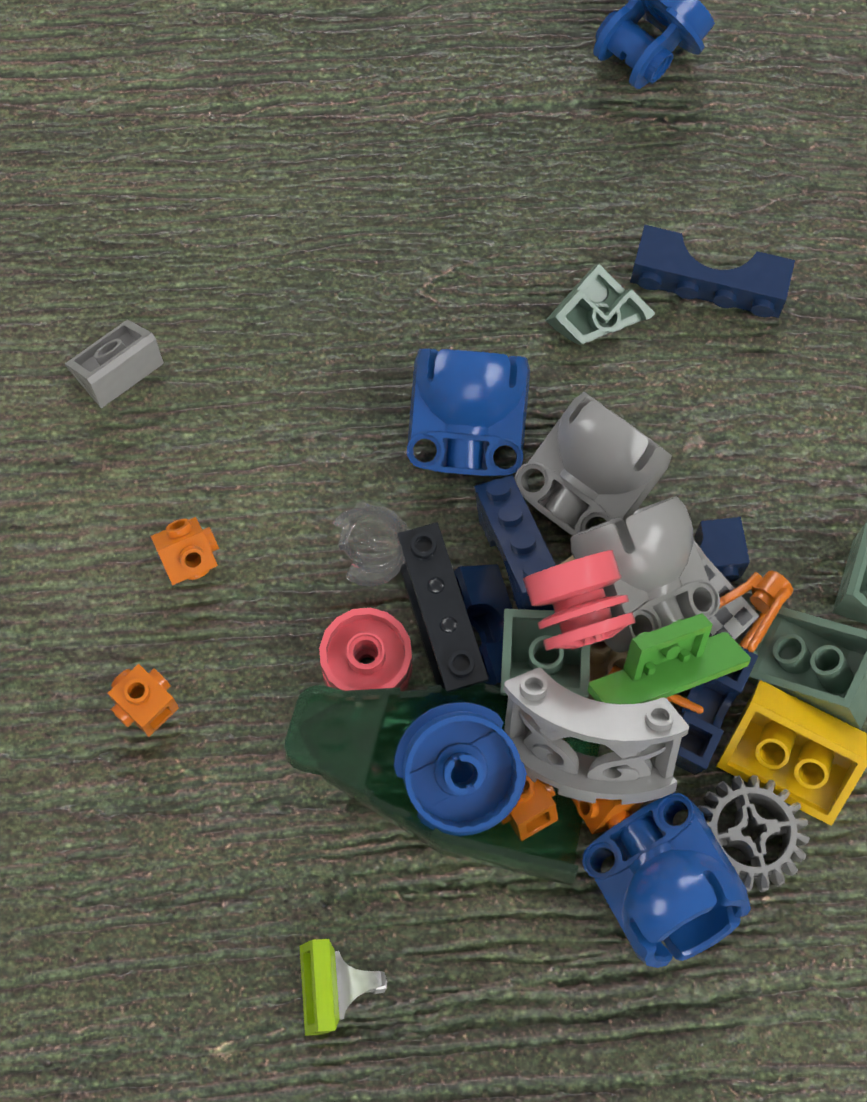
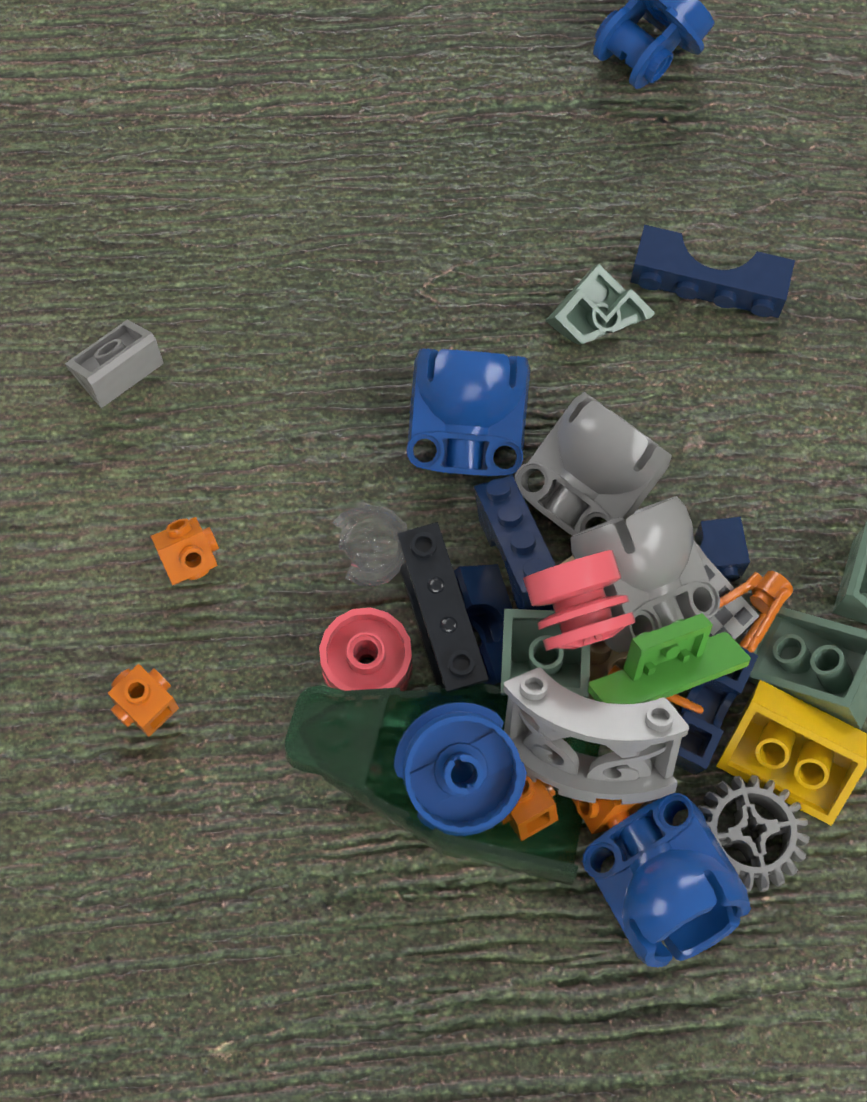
lime piece [299,939,387,1036] -> none

